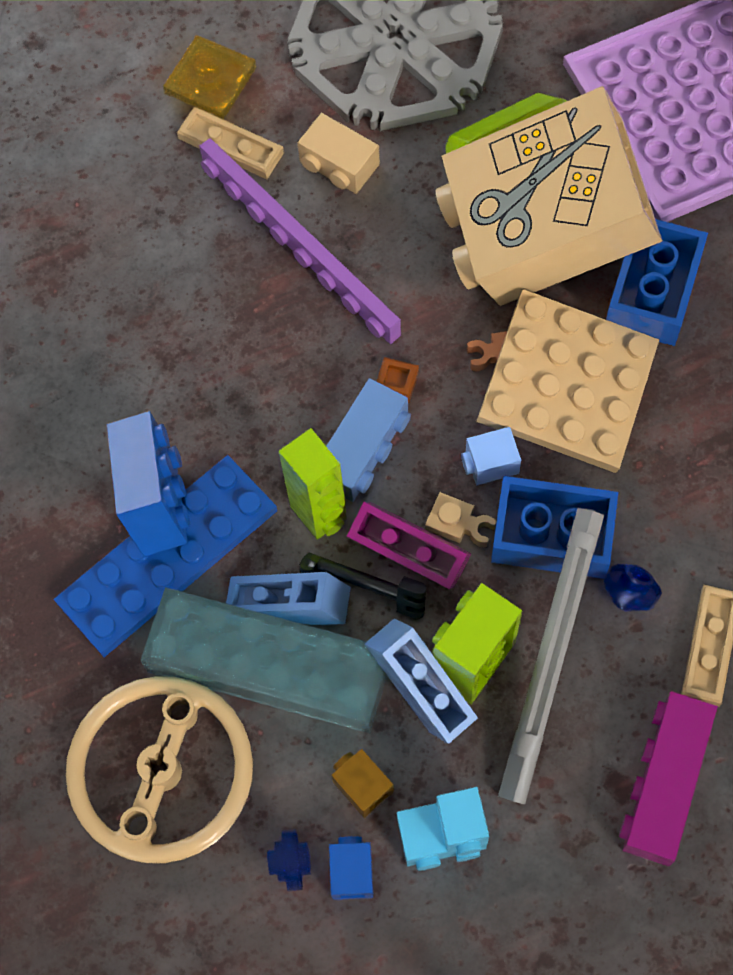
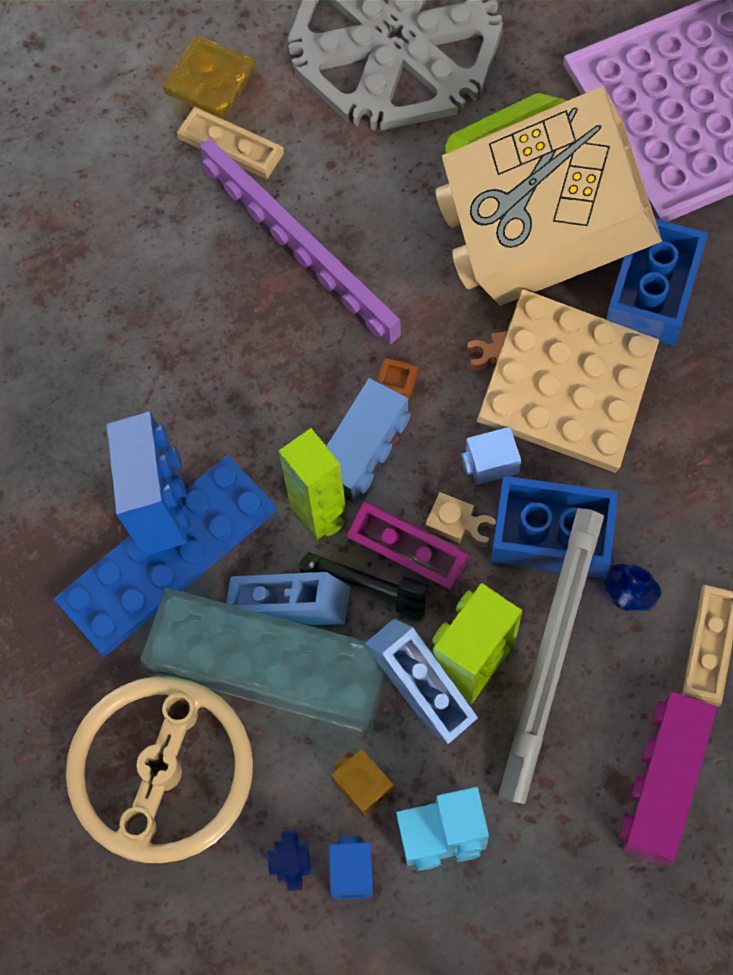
tan brick [297,113,380,194] -> none

